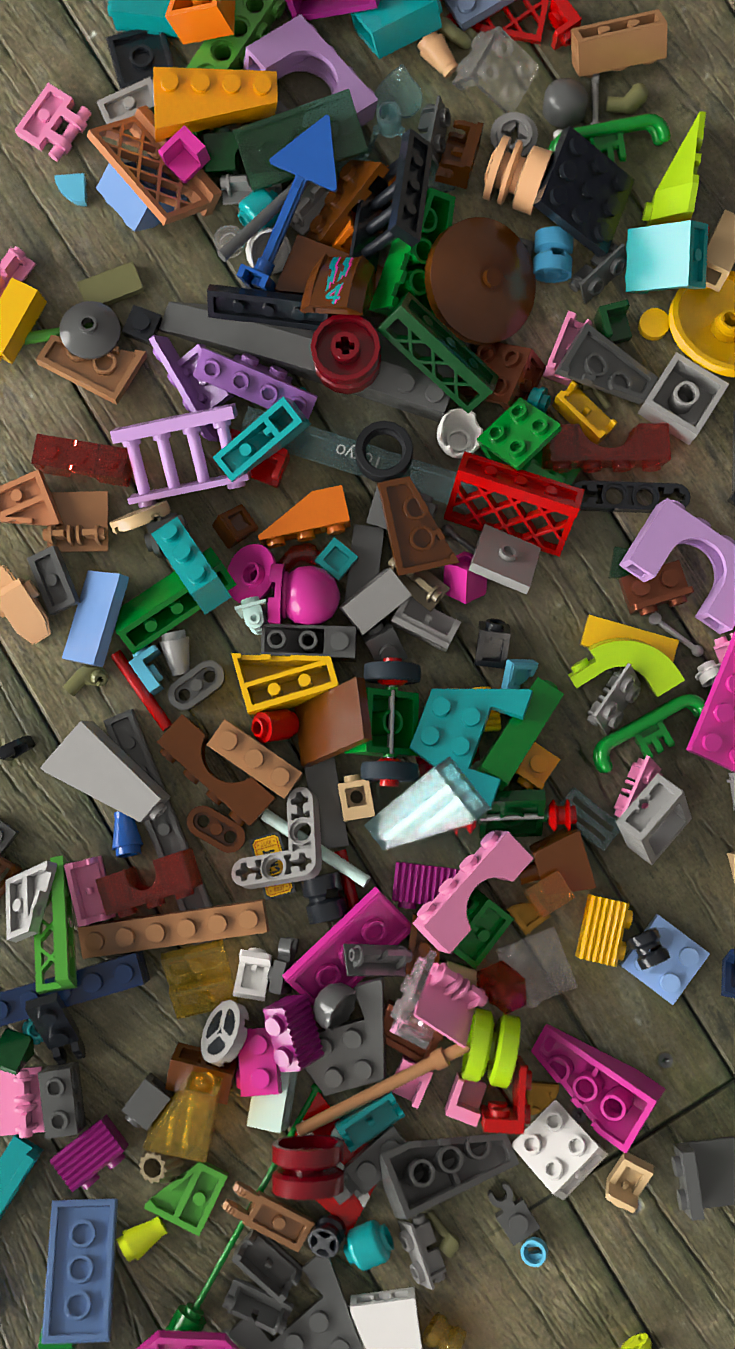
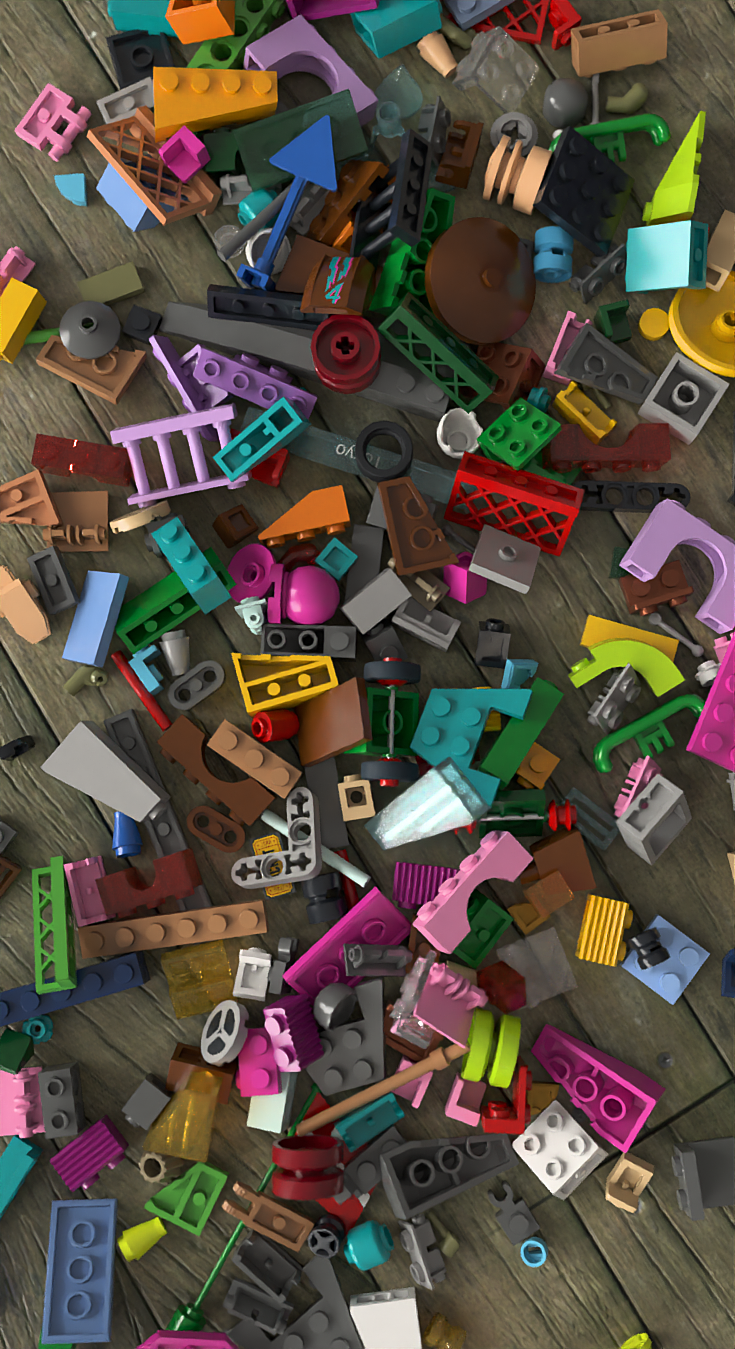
light grey wing [5,861,57,943] -> none
black hinge [25,992,86,1065] -> none

